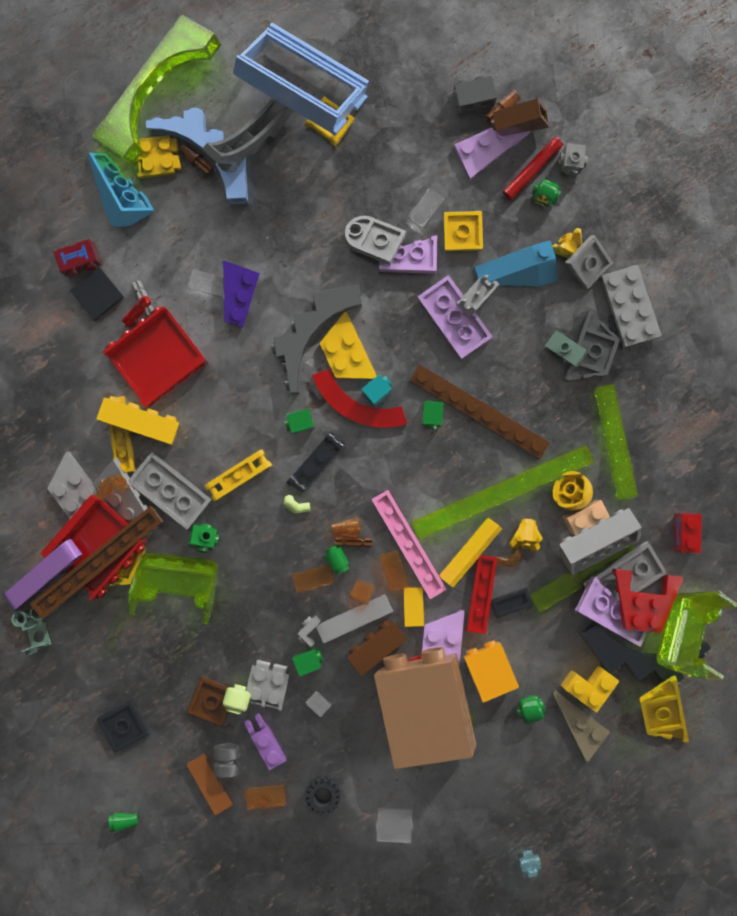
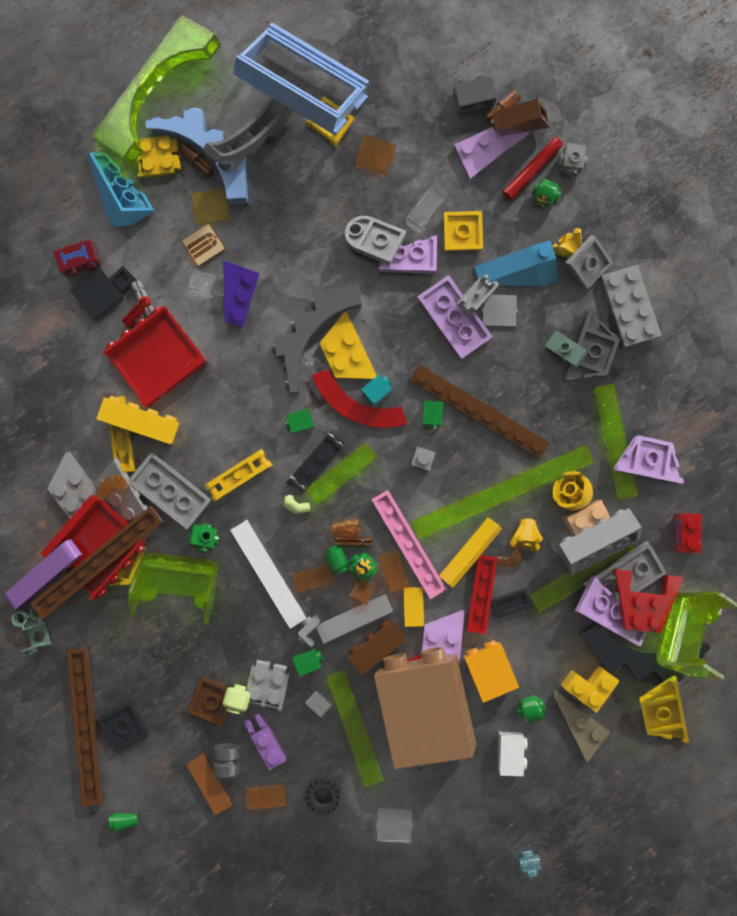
none -> reddish brown plate [67,648,103,807]
none -> black tile [109,266,137,293]
none -> piece [181,223,226,267]
none -> clear yellow piece [192,188,230,225]
none -> white tile [230,520,307,628]
none -> clear neon green plate [306,442,377,505]
none -> clear neon green tile [327,670,384,787]
none -> green head [349,553,378,581]
none -> clear orange piece [355,134,396,175]
none -> light grey brick [410,447,436,471]
none -> light grey piece [481,294,518,327]
none -> white brick [498,731,527,776]
none -> lavender wing [613,436,683,484]

